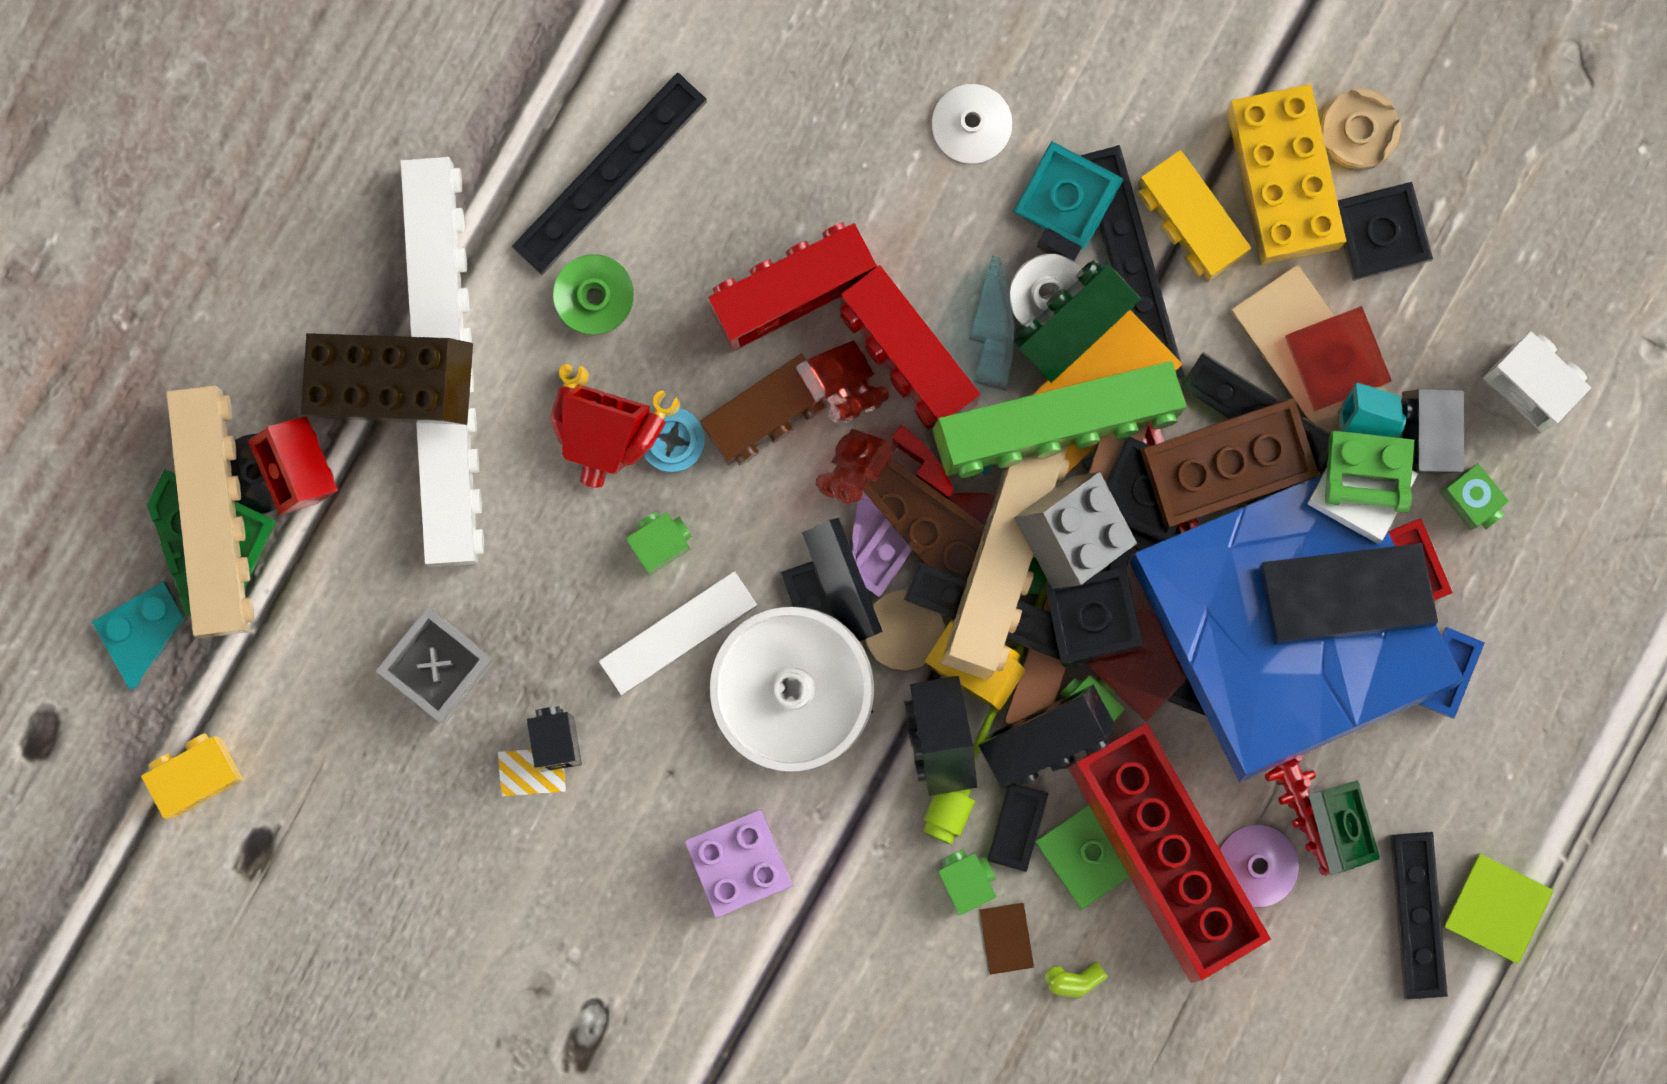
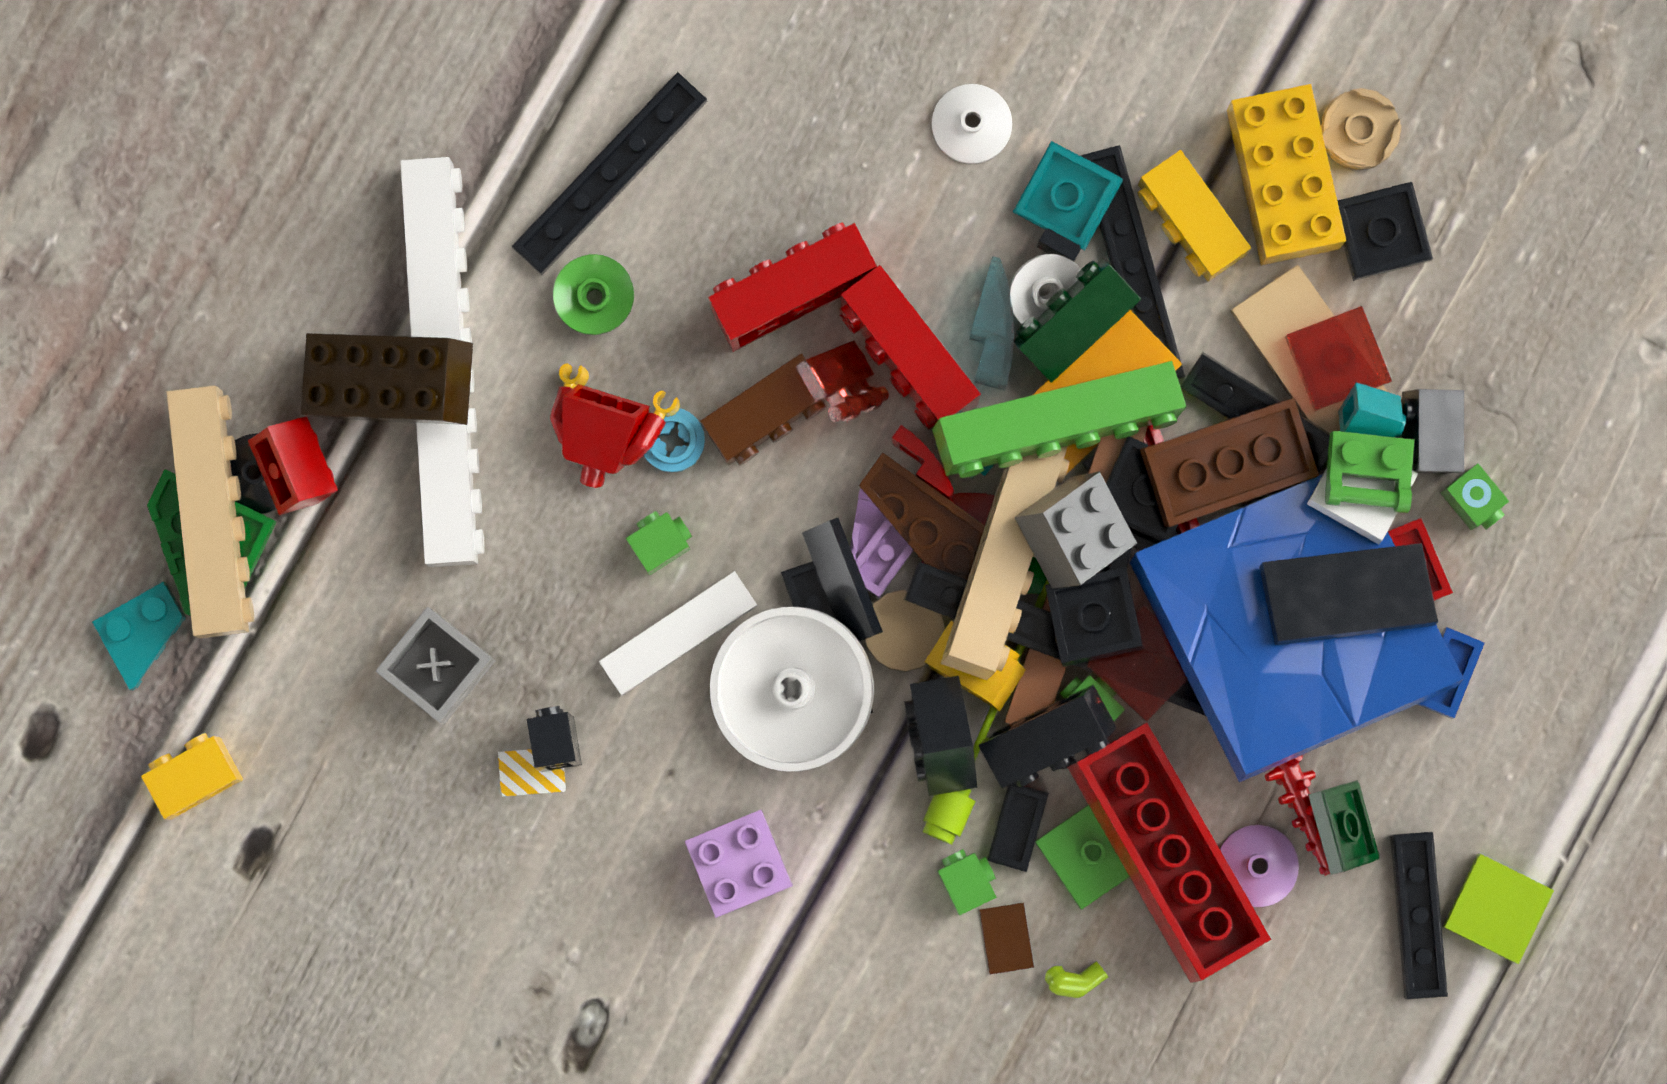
clear red plate [816,428,897,504] -> none
white brick [1482,331,1591,433] -> none

